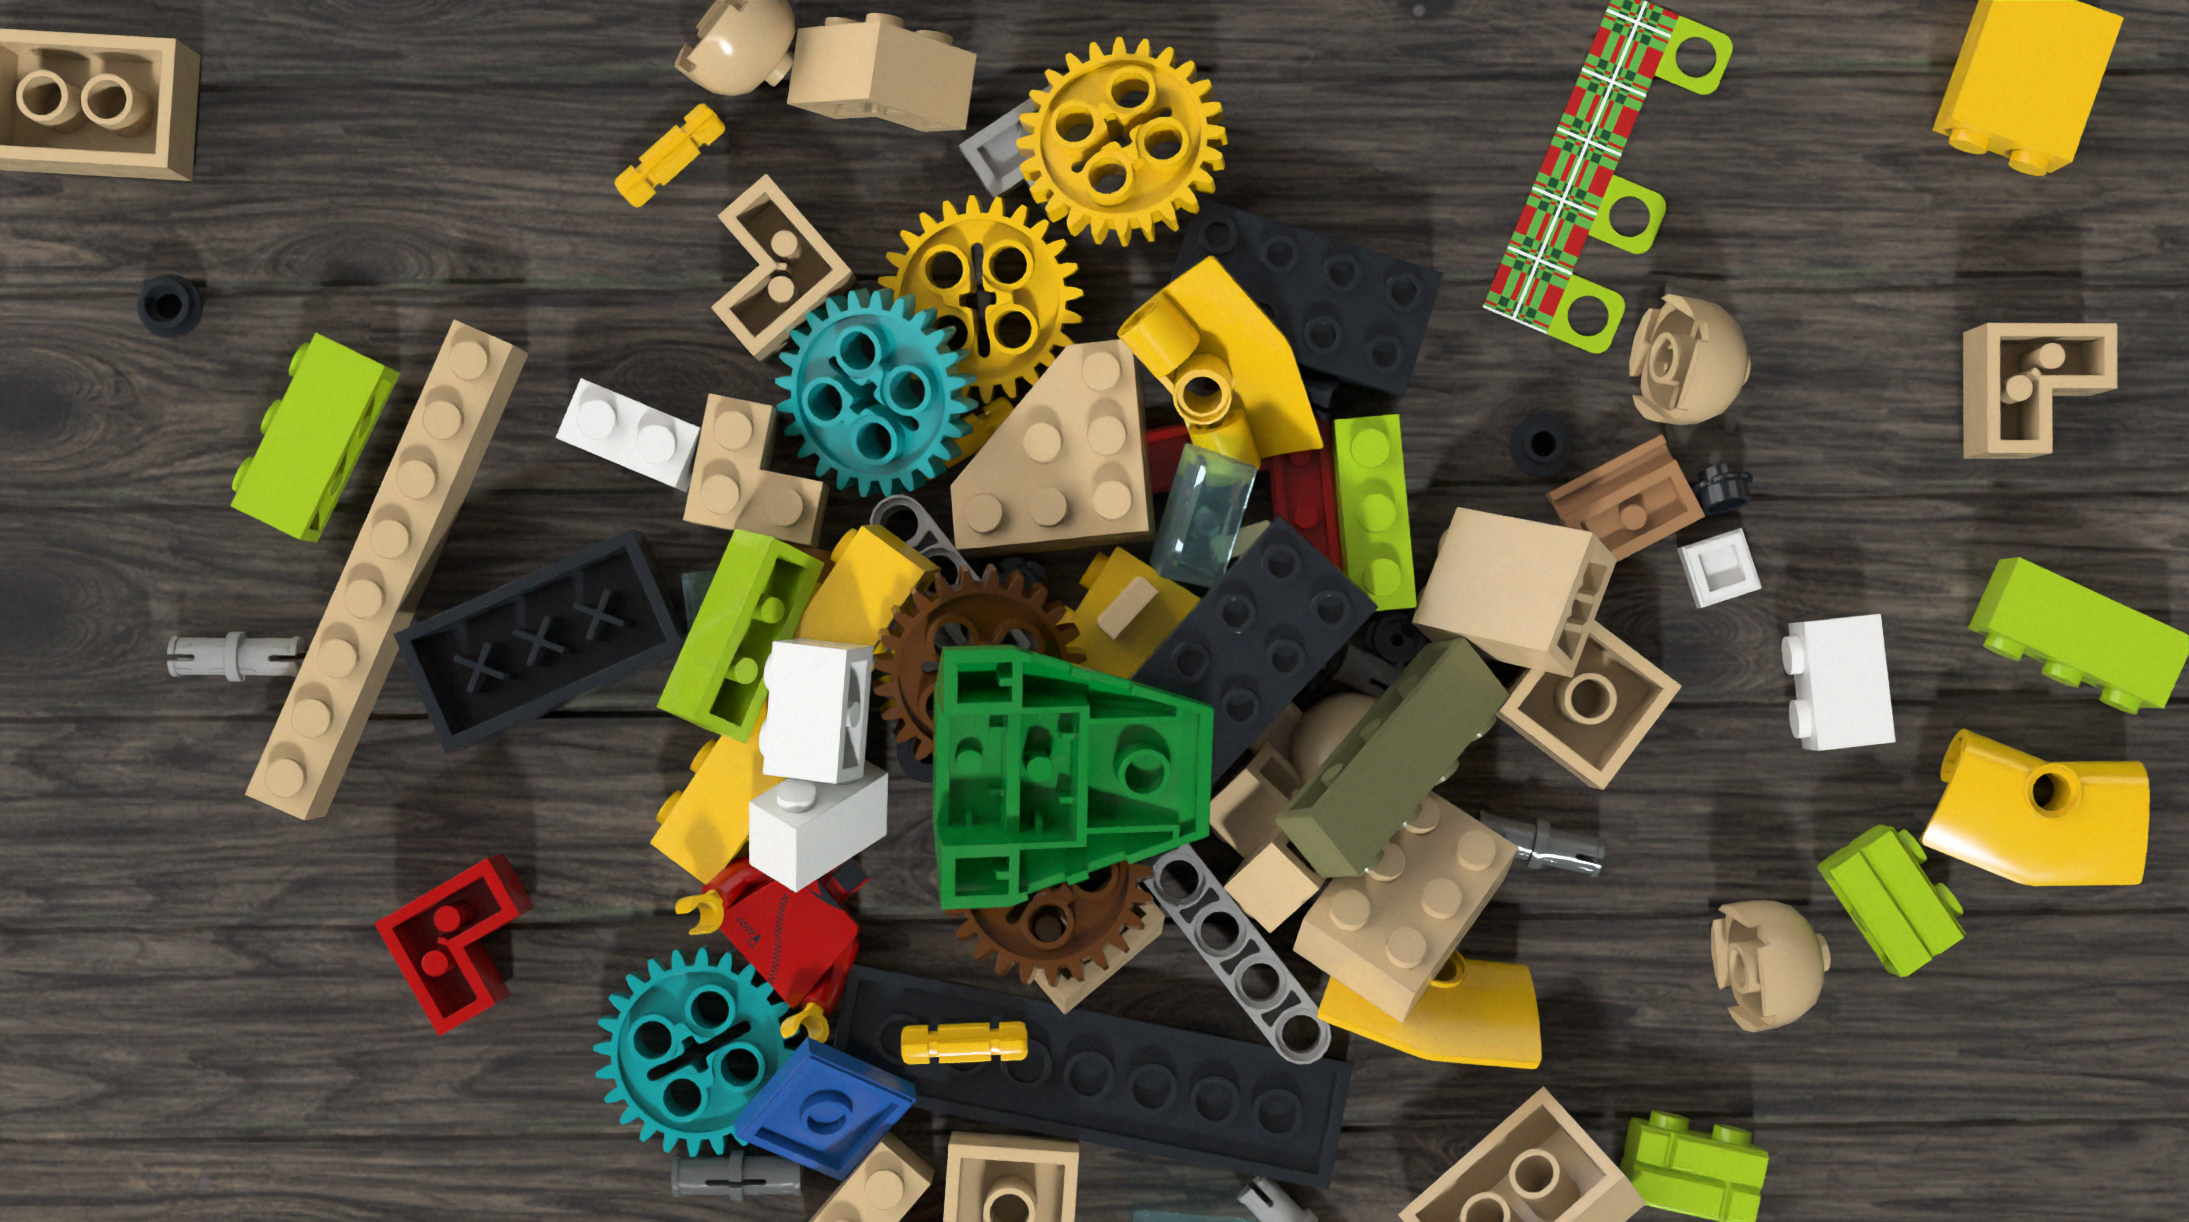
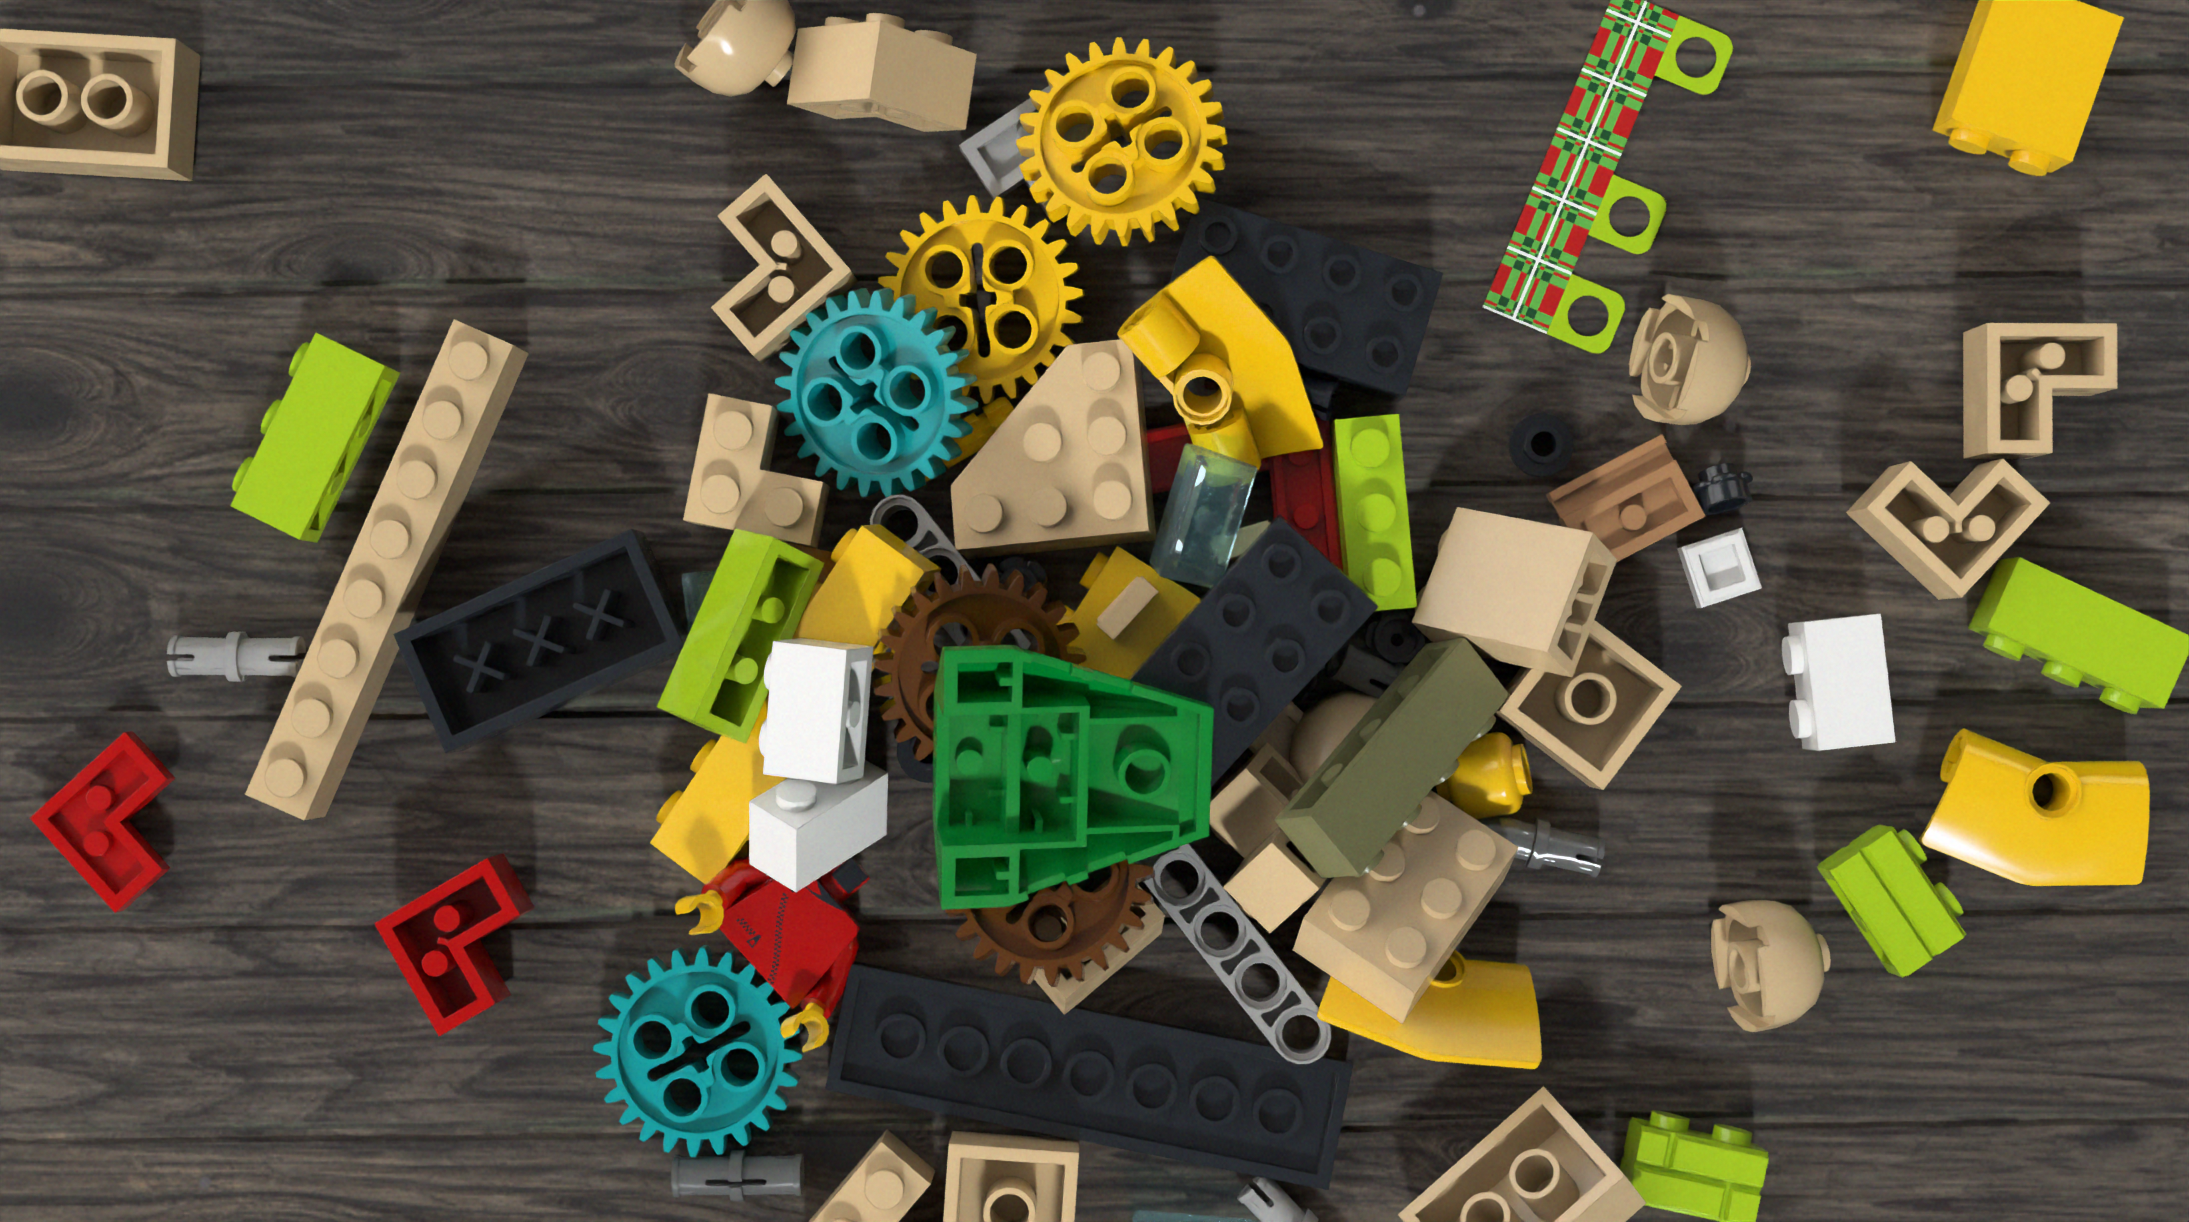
black plate [137,274,203,338] -> none
white brick [556,378,701,492] -> none
yellow axle [614,103,725,208] -> none
blue tile [735,1037,917,1182] -> none
yellow axle [901,1021,1028,1064] -> none
none -> red plate [30,731,175,913]
none -> yellow head [1436,732,1532,820]
none -> tan brick [1846,459,2050,600]

